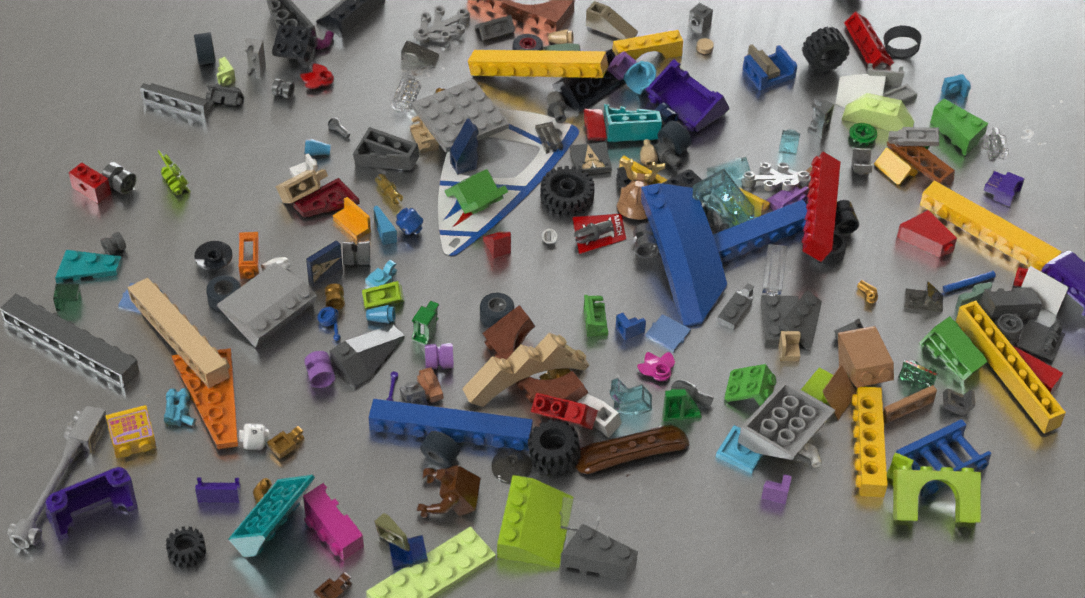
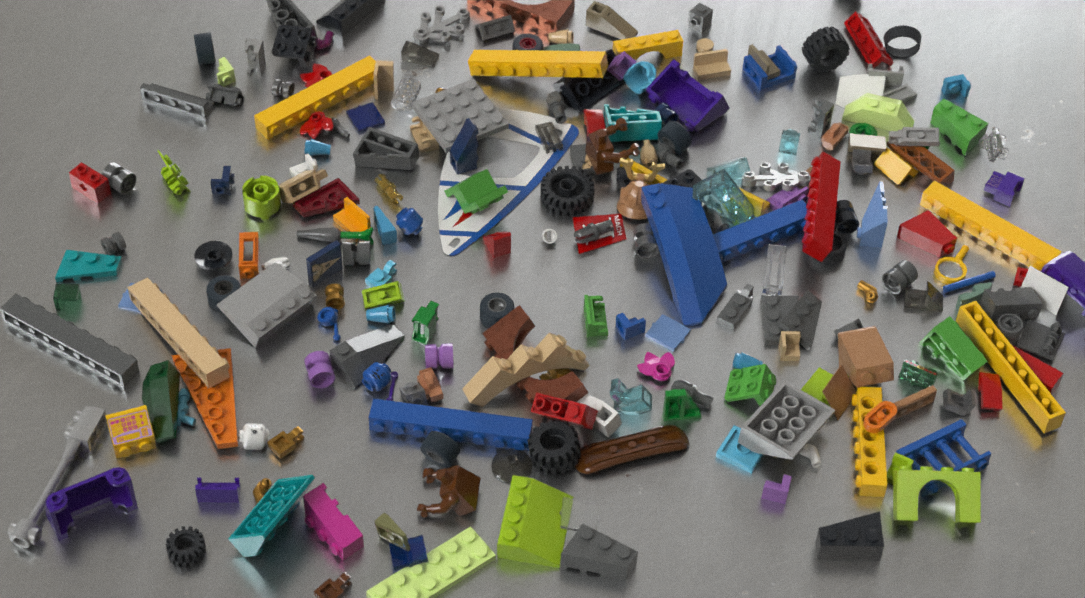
none -> dark green wedge [142,360,180,443]
none -> dark blue bracket [210,166,235,194]
none -> lime brick [242,175,281,220]
none -> yellow brick [254,55,376,140]
none -> dark grey piece [297,227,374,246]
none -> red plate [300,111,333,140]
none -> clear blue piece [346,102,385,133]
none -> blue head [362,362,392,392]
none -> tan panel [373,60,395,100]
none -> reddish brown torso [585,118,640,175]
none -> tan panel [693,49,731,80]
none -> dark azure cone [732,352,763,369]
none -> black wedge [816,511,884,561]
none -> nougat piece [821,122,849,151]
none -> panel [847,133,886,155]
none -> medium blue wedge [856,181,888,248]
none -> orange plate [863,401,897,433]
none -> dark grey wheel [882,260,918,294]
none -> yellow piece [934,245,969,285]
none -> red slope [978,372,1003,411]

